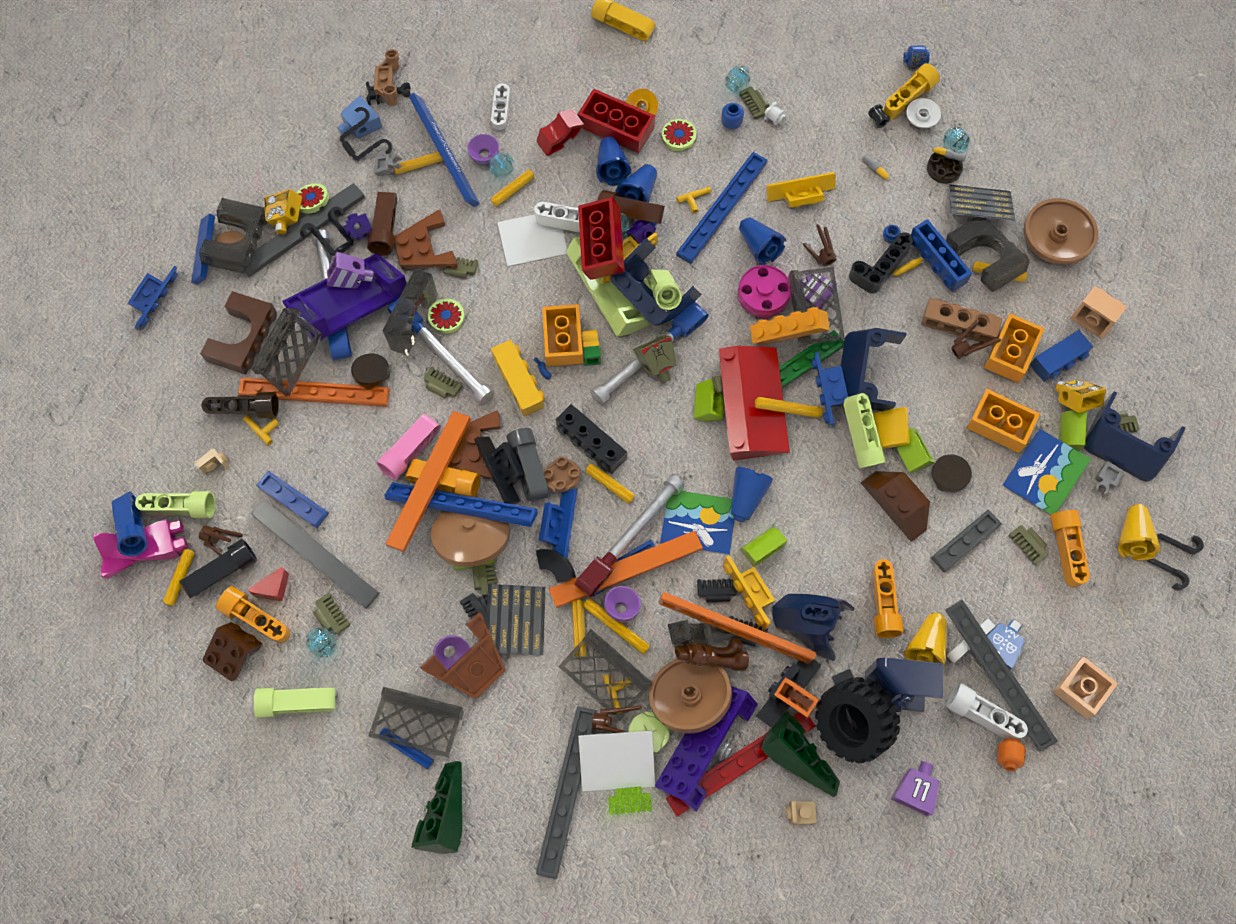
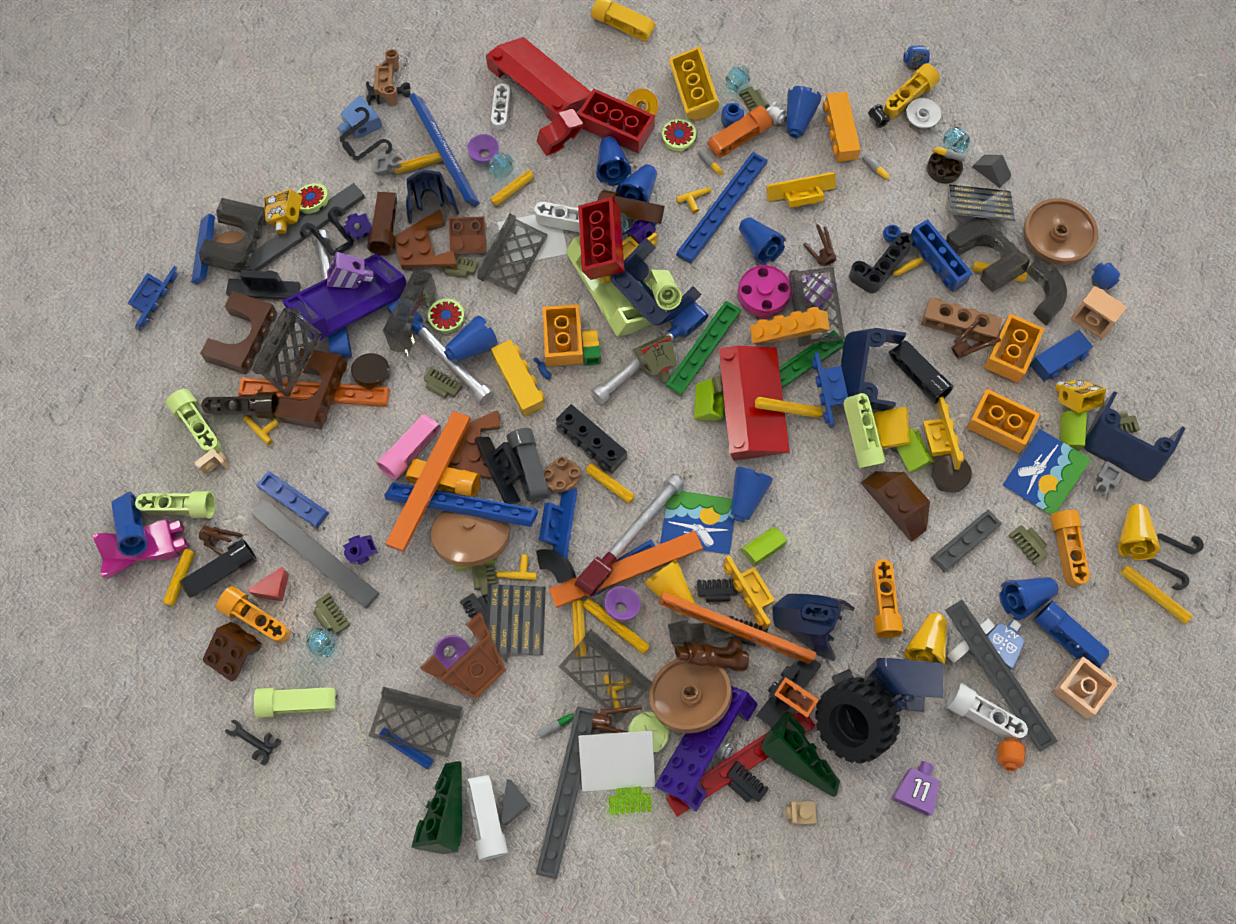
none -> yellowish green beam [166,389,222,453]
none -> black bar [225,720,281,766]
none -> black bracket [226,269,301,299]
none -> reddish brown arch [274,348,347,430]
none -> dark purple brick [343,535,378,565]
none -> dark blue piece [406,169,459,224]
none -> blue cone [444,315,498,362]
none -> dark orange plate [448,216,487,254]
none -> white beam [466,775,508,861]
none -> clear smoke fence [477,213,548,295]
none -> red slope [486,37,591,122]
none -> yellow piece [497,554,537,580]
none -> dark grey slope [501,779,531,825]
none -> light grey piece [537,713,573,738]
none -> yellow cone [643,559,695,617]
none -> green plate [666,301,741,396]
none -> yellow brick [669,46,719,120]
none -> piece [698,149,724,175]
none -> orange beam [707,105,773,158]
none -> black piece [727,761,769,803]
none -> blue cone [787,86,822,138]
none -> light orange brick [822,92,861,162]
none -> black beam [889,340,954,404]
none -> yellow bracket [922,397,964,470]
none -> dark grey slope [973,155,1011,188]
none -> blue cone [999,577,1058,620]
none -> clear smoke arch [1026,259,1067,326]
none -> blue beam [1033,600,1109,669]
none -> blue head [1091,262,1120,290]
none -> yellow axle [1121,565,1193,624]

